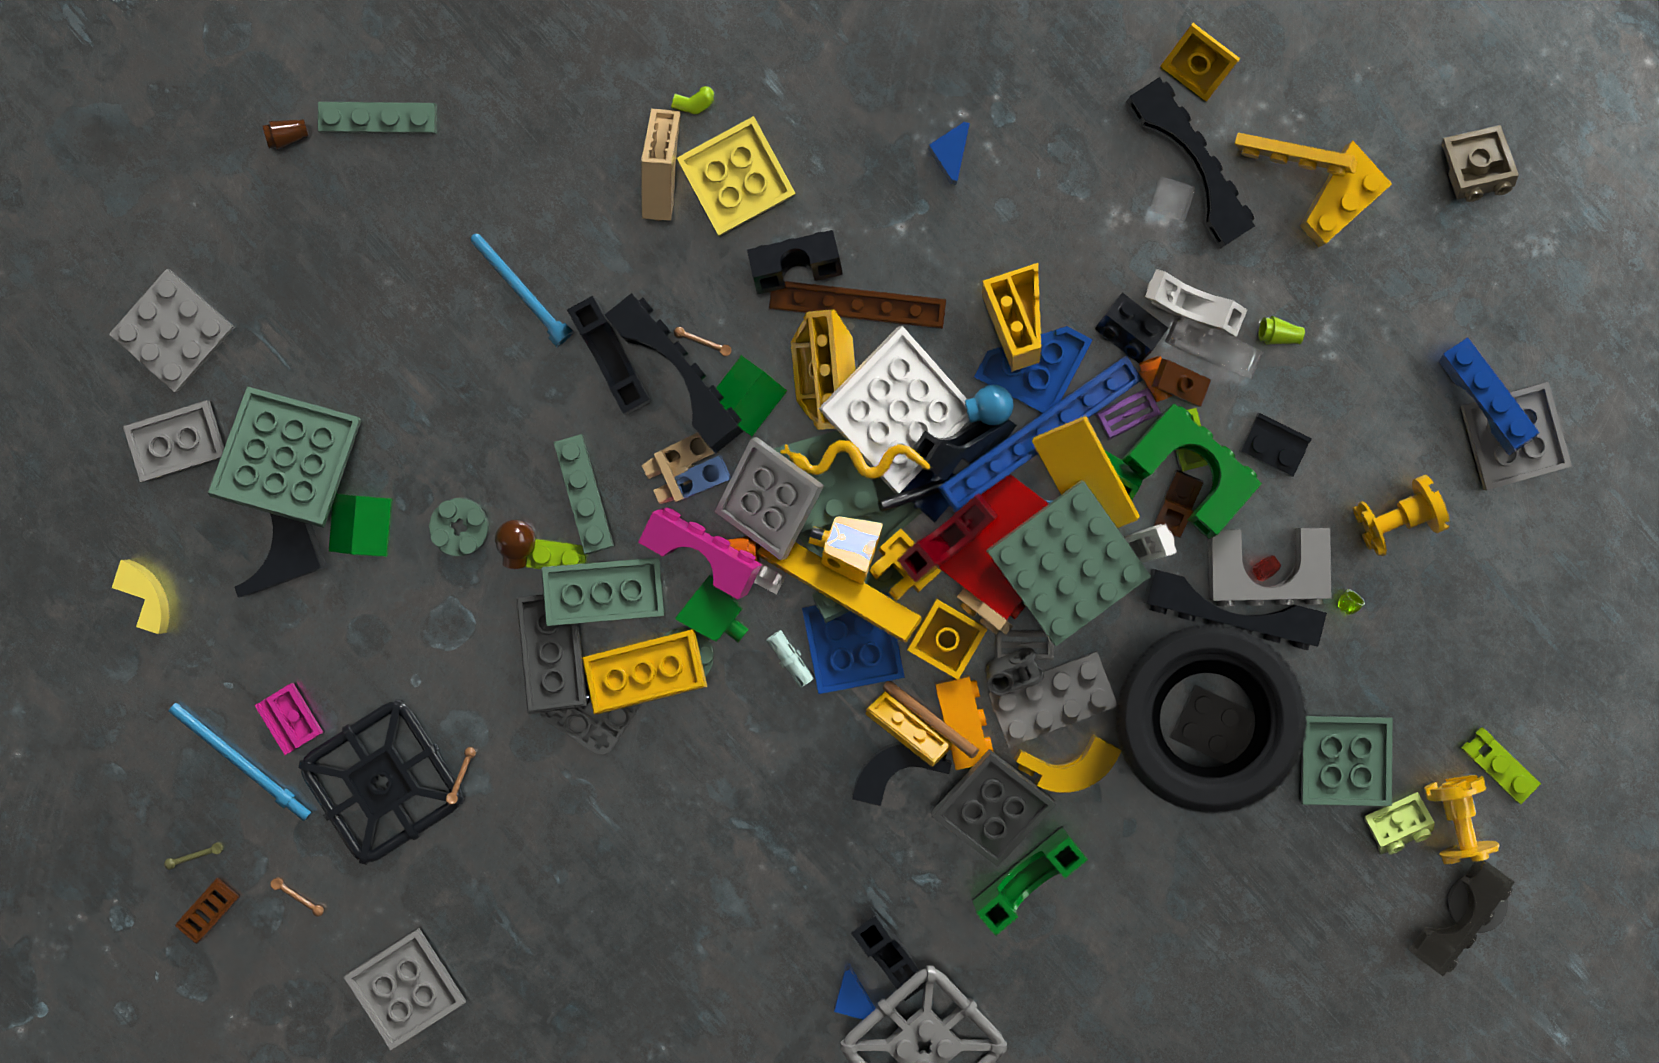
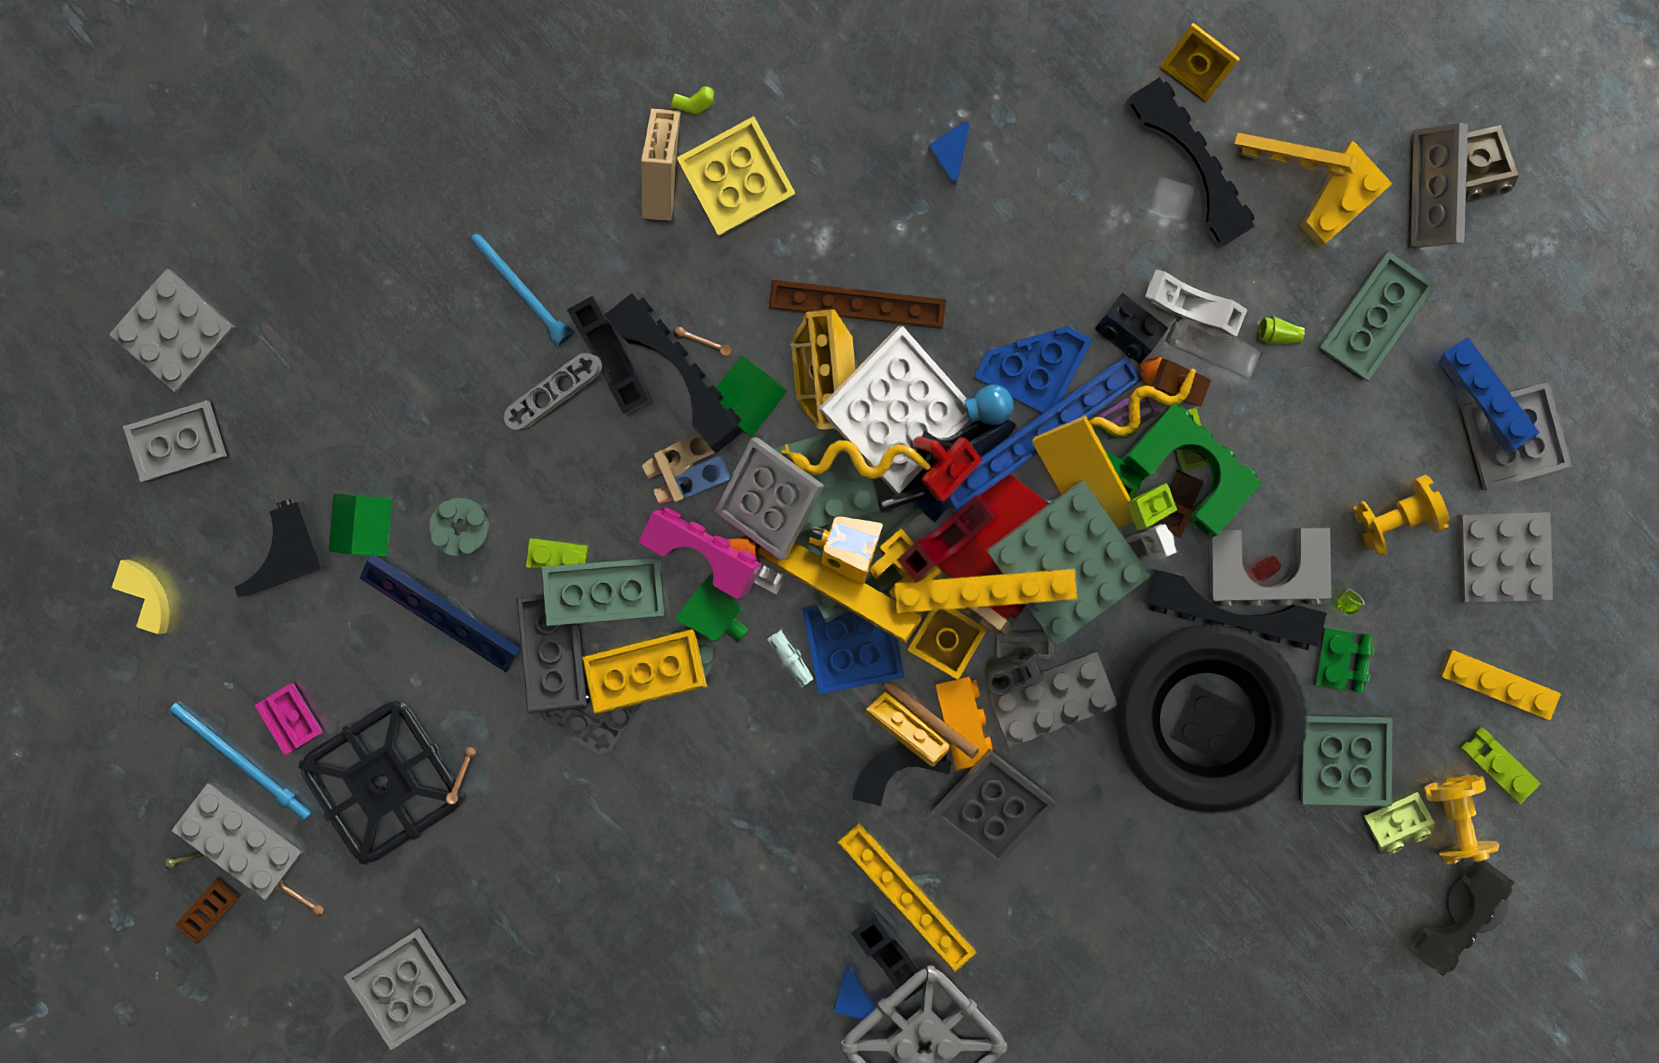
sand green plate [208,386,361,528] -> none
reddish brown cone [263,119,308,150] -> none
sand green plate [318,102,437,134] -> none
reddish brown piece [495,520,536,569] -> none
sand green plate [554,434,614,555] -> none
black arch [747,230,843,295] -> none
green arch [972,827,1088,936] -> none
yellow wedge [982,263,1041,372] -> none
yellow arch [1014,734,1121,793] -> none
black plate [1239,413,1312,477] -> none
none -> light grey plate [171,783,303,900]
none -> dark blue plate [359,554,520,673]
none -> light grey beam [504,353,602,430]
none -> yellow tile [837,822,976,973]
none -> yellow plate [895,569,1077,614]
none -> red plate [913,436,982,502]
none -> yellow animal [1088,368,1196,438]
none -> lime plate [1127,483,1177,530]
none -> green plate [1314,627,1375,693]
none -> sand green plate [1319,251,1437,381]
none -> light grey plate [1411,123,1468,248]
none -> yellow plate [1439,649,1561,720]
none -> light grey plate [1460,512,1553,602]

